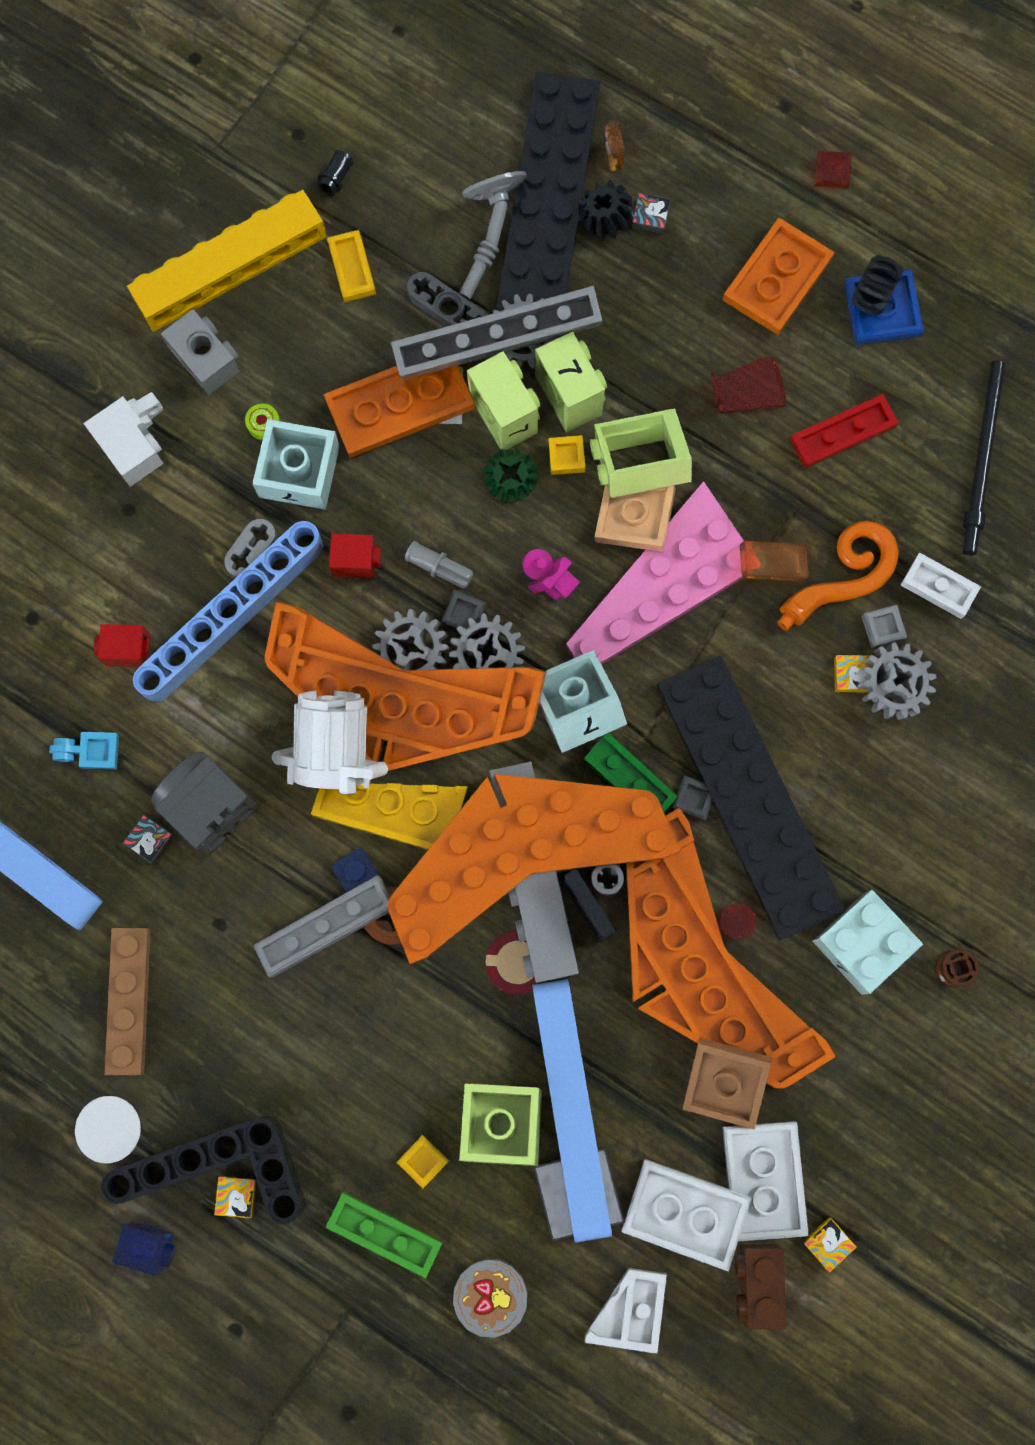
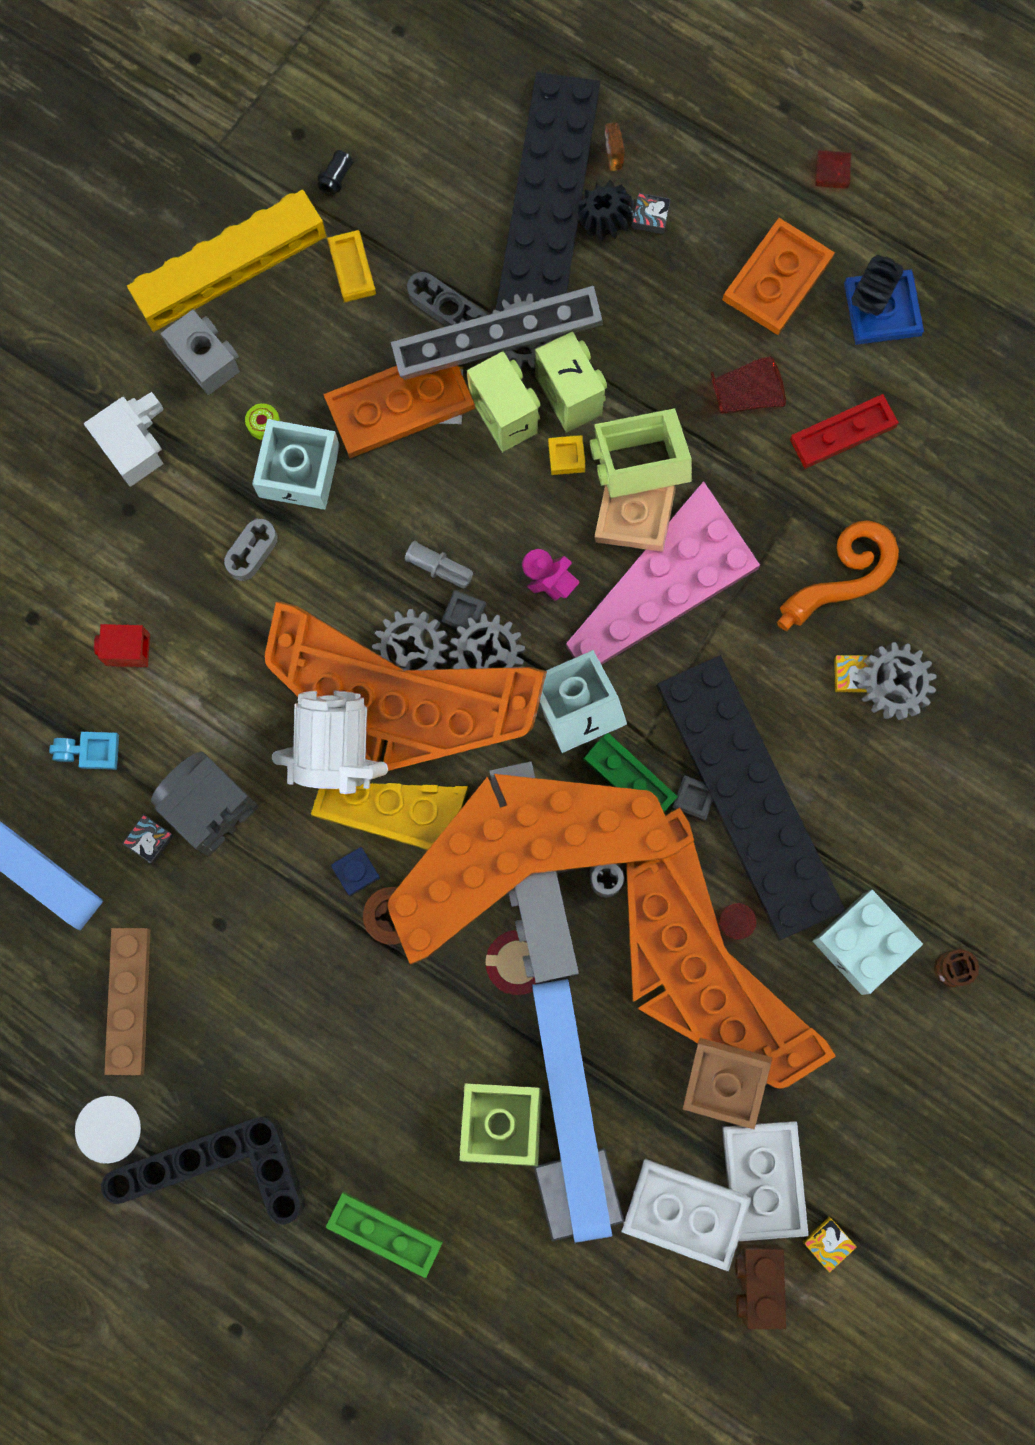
clear blue brick [112,1221,176,1275] -> none
light blue beam [133,521,323,702] -> none
tile [214,1176,257,1218] -> none
light grey tile [253,875,391,978] -> none
red brick [329,534,381,578] -> none
yellow tile [397,1135,449,1188] -> none
tile [453,1258,527,1338] -> none
light grey dish [458,171,527,300] -> none
dark green gear [483,448,538,502] -> none
black tile [563,869,616,943] -> none
white wing [585,1268,667,1353] -> none
clear orange tile [739,541,809,581] -> none
light grey tile [861,605,907,649] -> none
white plate [901,553,981,619] -> none
black bar [962,361,1005,556] -> none

